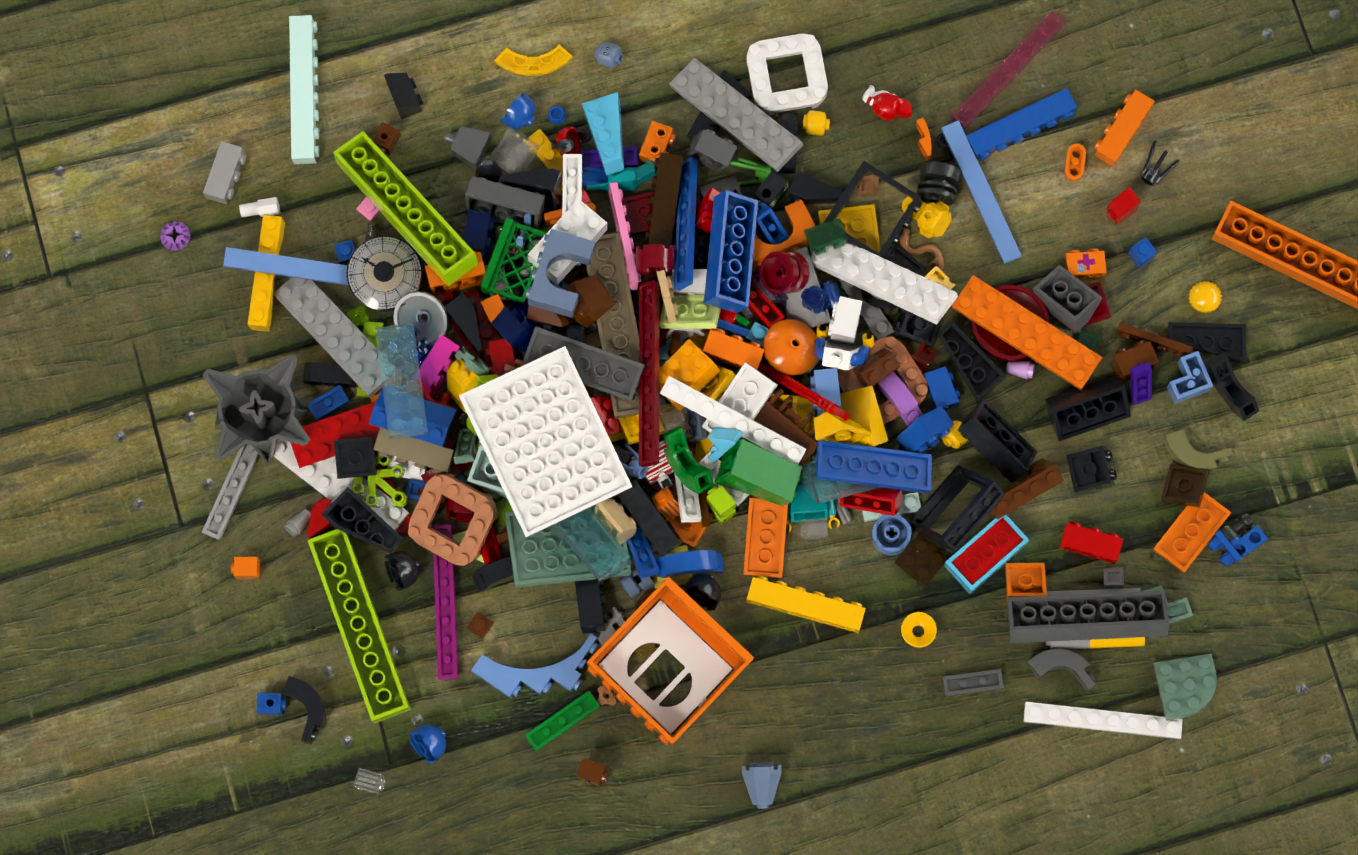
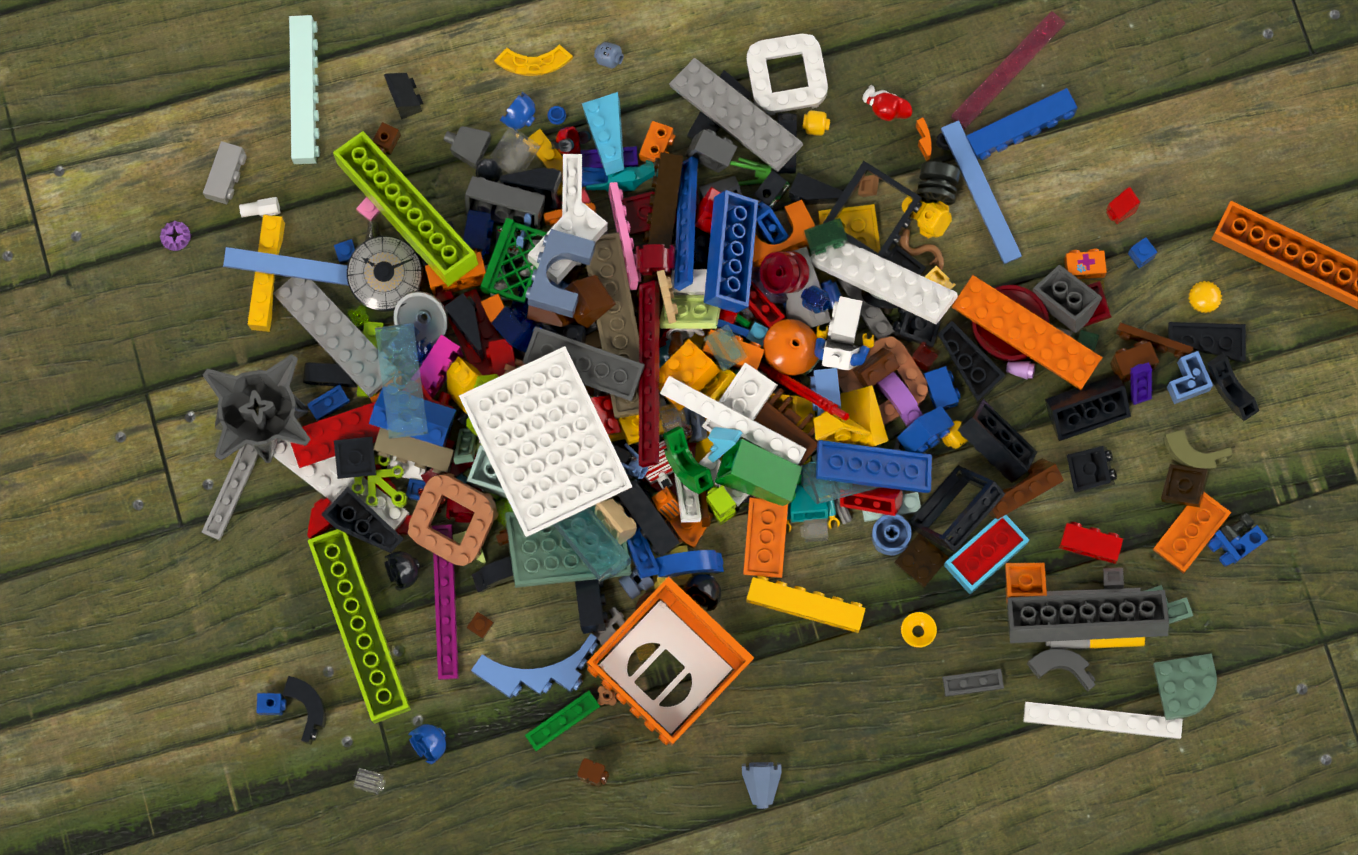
orange brick [231,557,260,579] -> none
light grey cone [284,509,311,537] -> none
sand green plate [455,346,490,376] -> none
red plate [481,525,503,565] -> none
orange plate [1064,144,1086,182] -> none
orange brick [1094,89,1155,167] -> none
black plant [1140,141,1180,186] -> none
none -> clear light blue plate [703,324,747,372]

